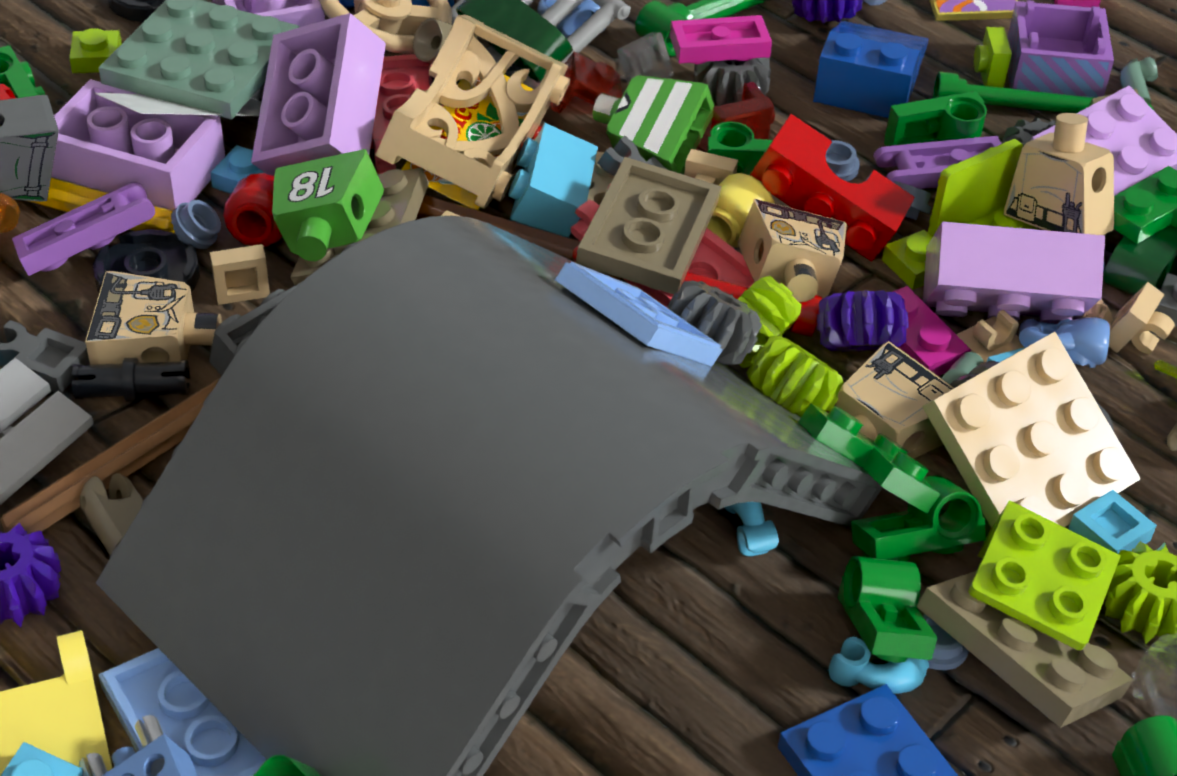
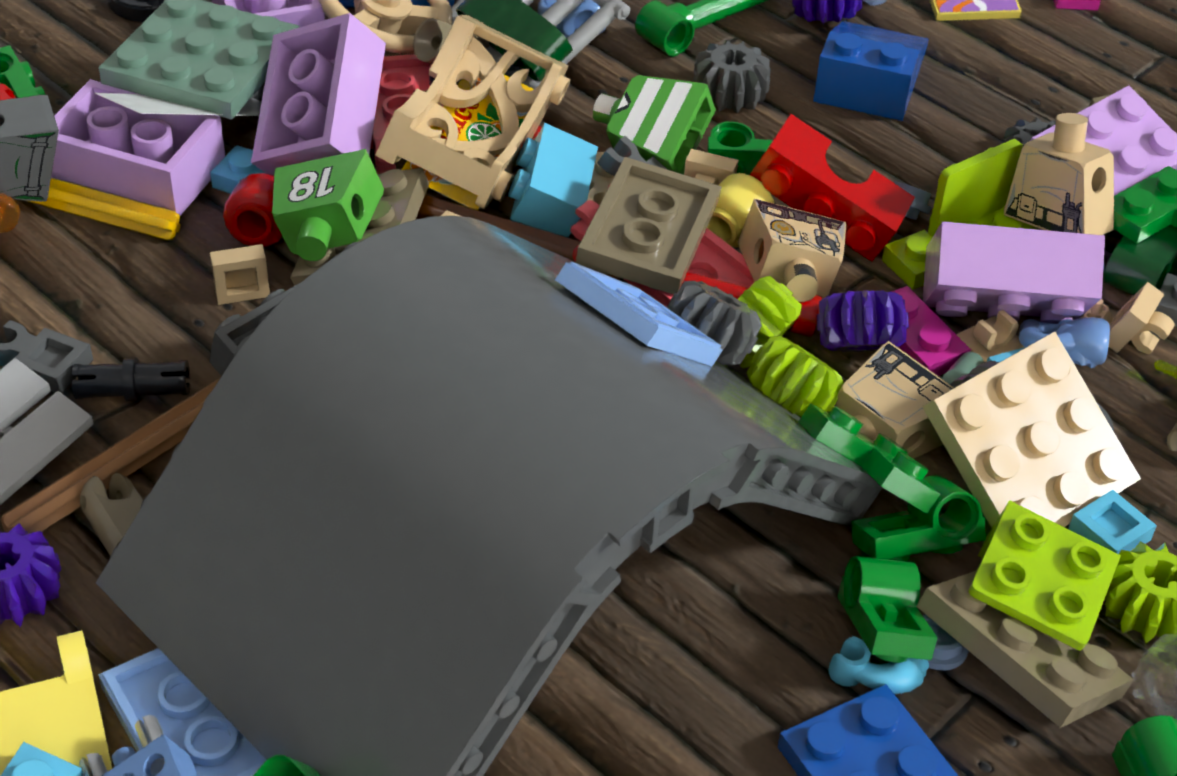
medium lavender hinge [12,182,155,276] -> none
lime plate [69,28,121,73] -> none
tan torso [85,271,222,365] -> none
black tile [93,229,200,293] -> none
sand blue plate [171,200,221,249] -> none
clear red bracket [551,51,622,113] -> none
clear tile [613,32,675,85] -> none
dark pink plate [670,15,772,64] -> none
clear red bracket [711,82,775,140] -> none
medium azure arm [724,502,779,556] -> none
sand blue plate [826,140,860,181] -> none
medium lavender hinge [874,136,1002,189] -> none
green plate [884,91,987,146] -> none
green piece [932,71,1154,113] -> none
lime plate [974,27,1012,88] -> none
medium lavender container [1007,1,1114,98] -> none
sand green arm [1120,57,1158,104] -> none

